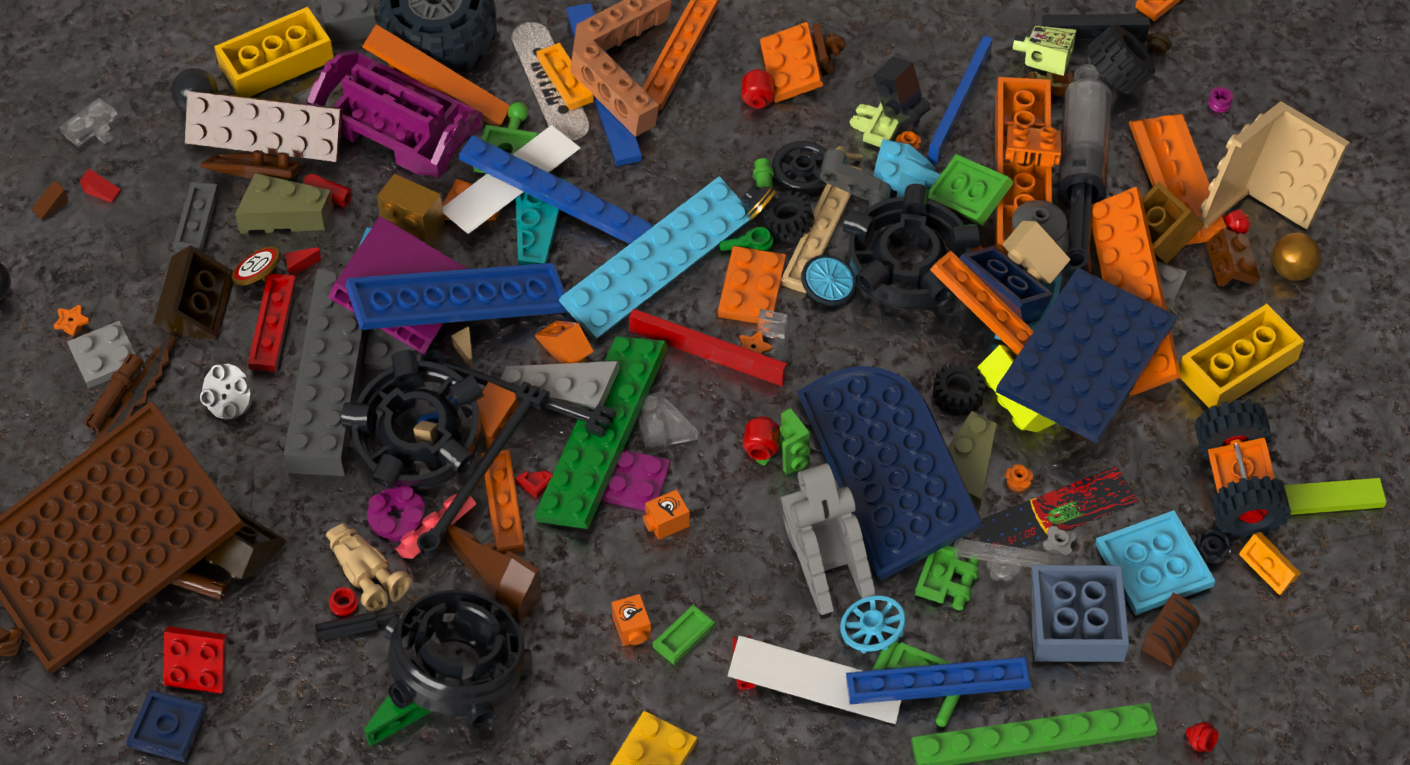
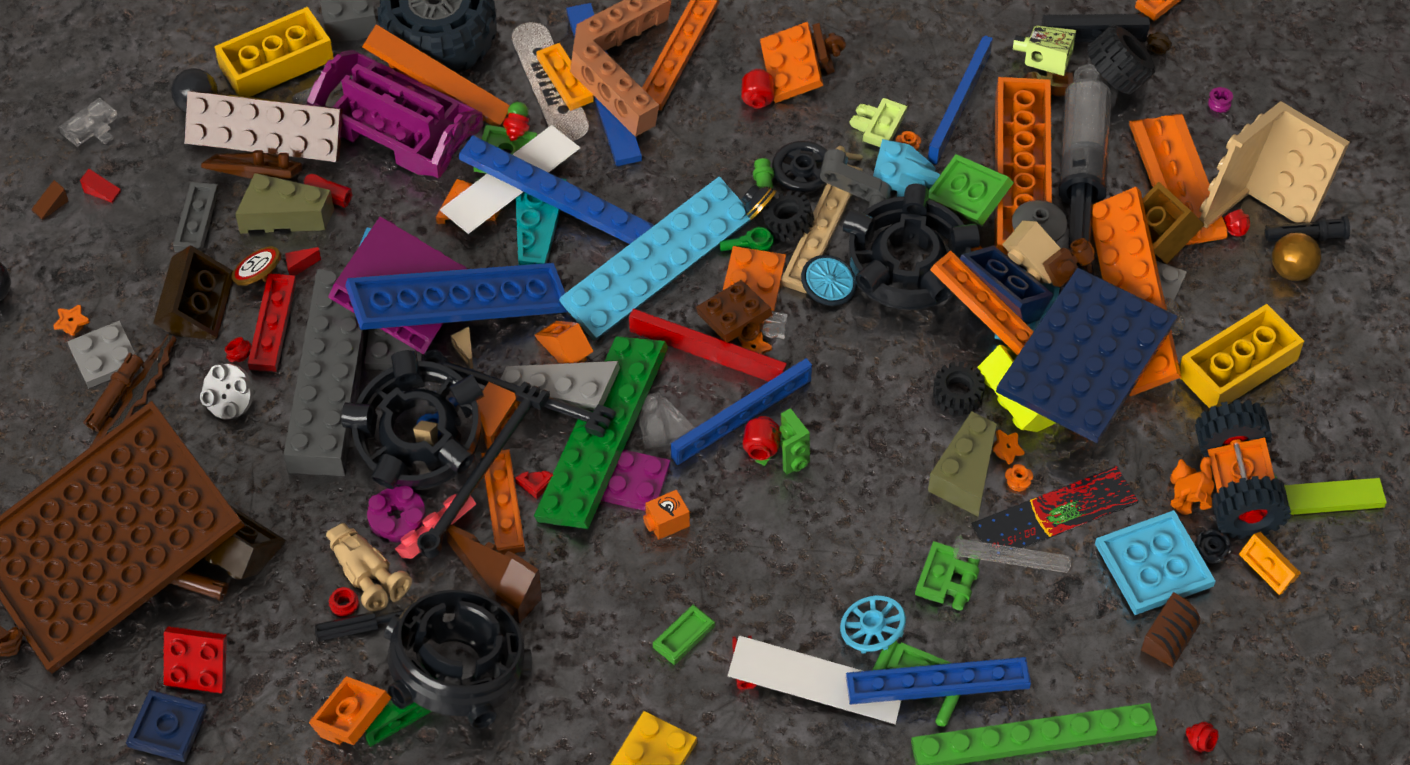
pearl gold brick [377,174,445,246] -> none
orange brick [611,594,651,646] -> none
light grey piece [780,463,876,615] -> none
dark blue plate [797,366,984,581] -> none
black hinge [874,56,931,131] -> none
clear plant [987,551,1021,582] -> none
orange hinge [1005,124,1061,167] -> none
sand blue slope [1031,565,1129,662] -> none
light grey plate [1043,526,1076,556] -> none
reddish brown bracket [1206,228,1260,287] -> none
none -> red plate [224,337,252,362]
none -> orange plate [309,676,391,745]
none -> red plate [503,113,530,141]
none -> blue tile [671,358,812,465]
none -> reddish brown plate [696,280,773,343]
none -> orange plate [992,430,1025,465]
none -> reddish brown plate [1042,238,1095,287]
none -> orange animal [1170,457,1214,515]
none -> black pin [1265,216,1350,242]

